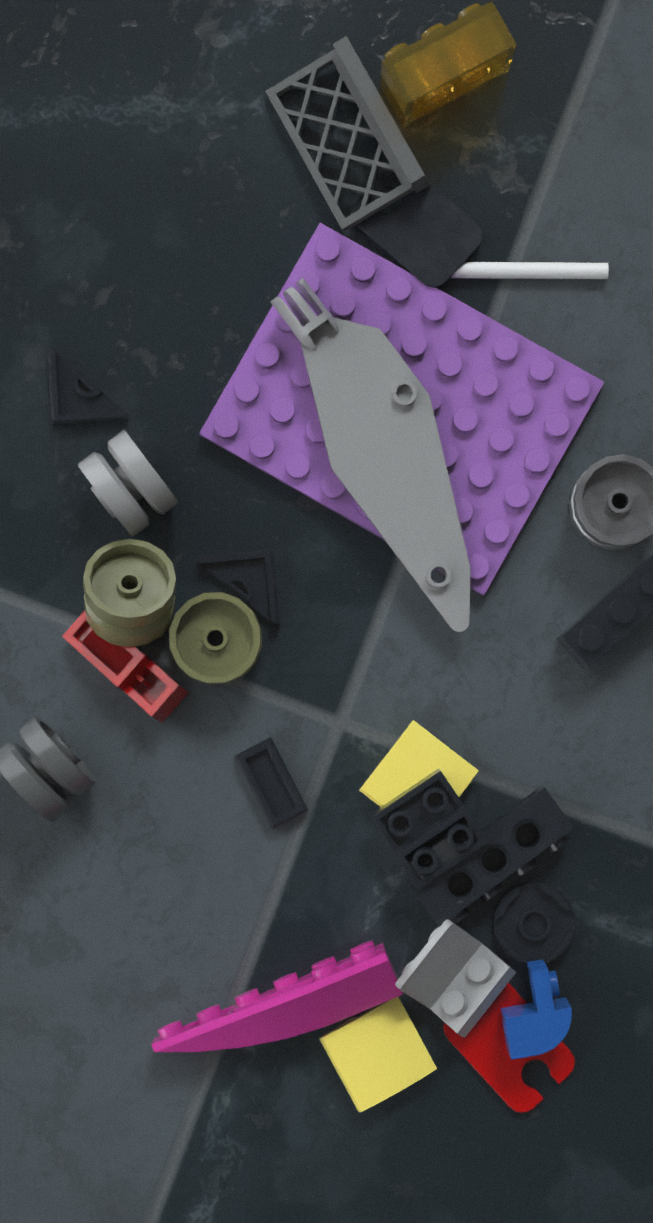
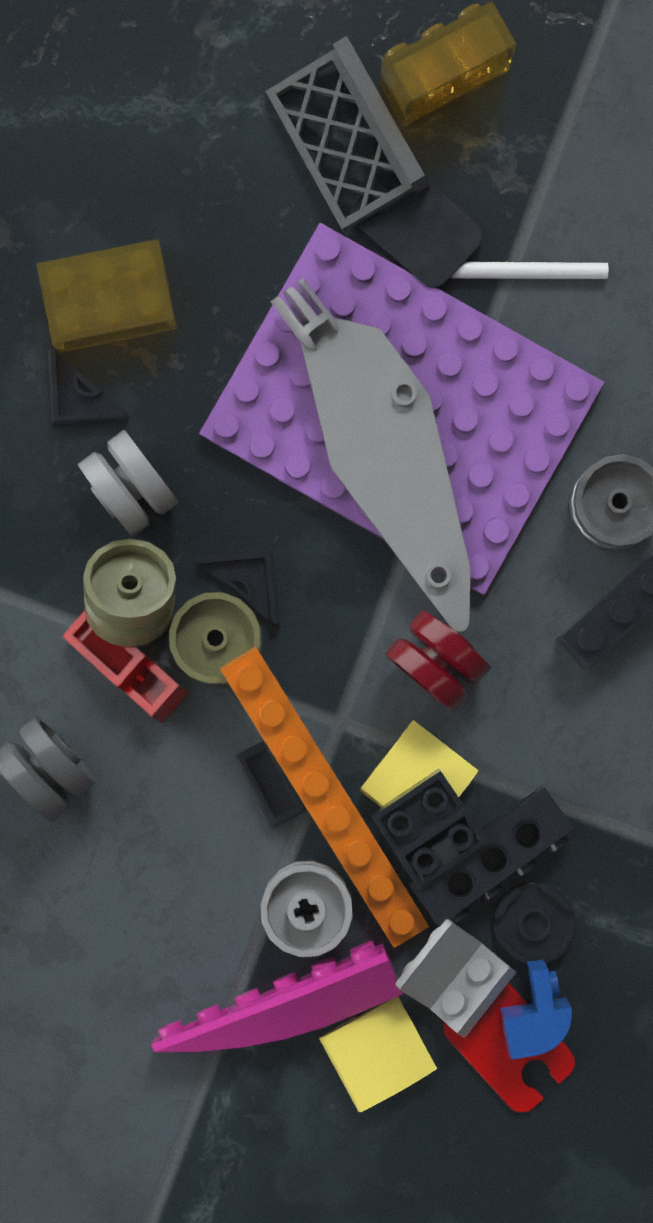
none -> clear yellow brick [36,239,178,353]
none -> orange plate [220,646,429,948]
none -> light grey wheel [260,860,353,957]
none -> dark red wheel [384,609,492,712]

